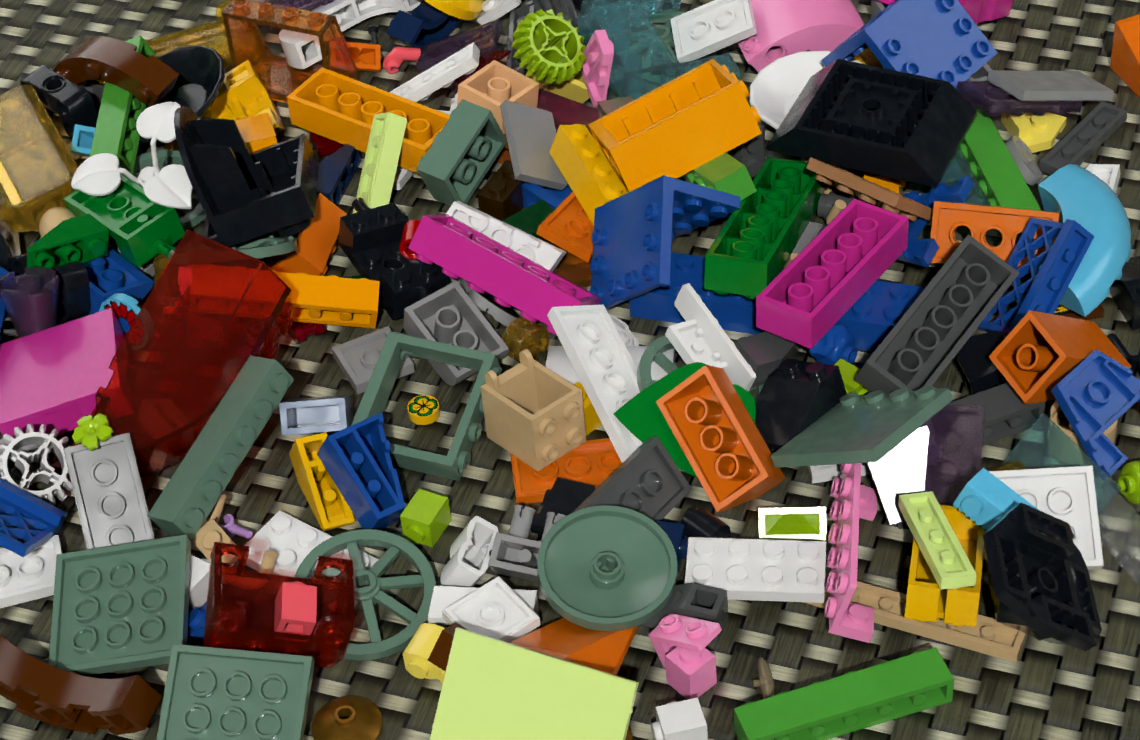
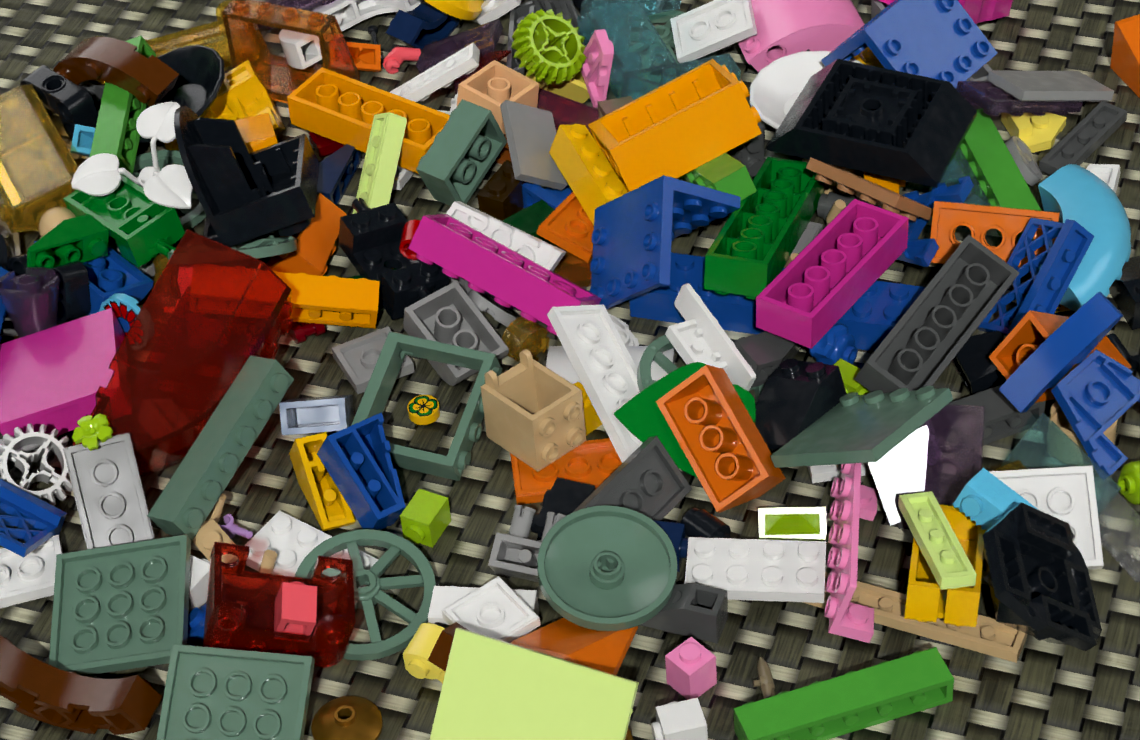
white brick [440,516,499,587] -> none
bright pink bracket [649,613,722,668] -> none
none -> blue slope [999,292,1124,413]

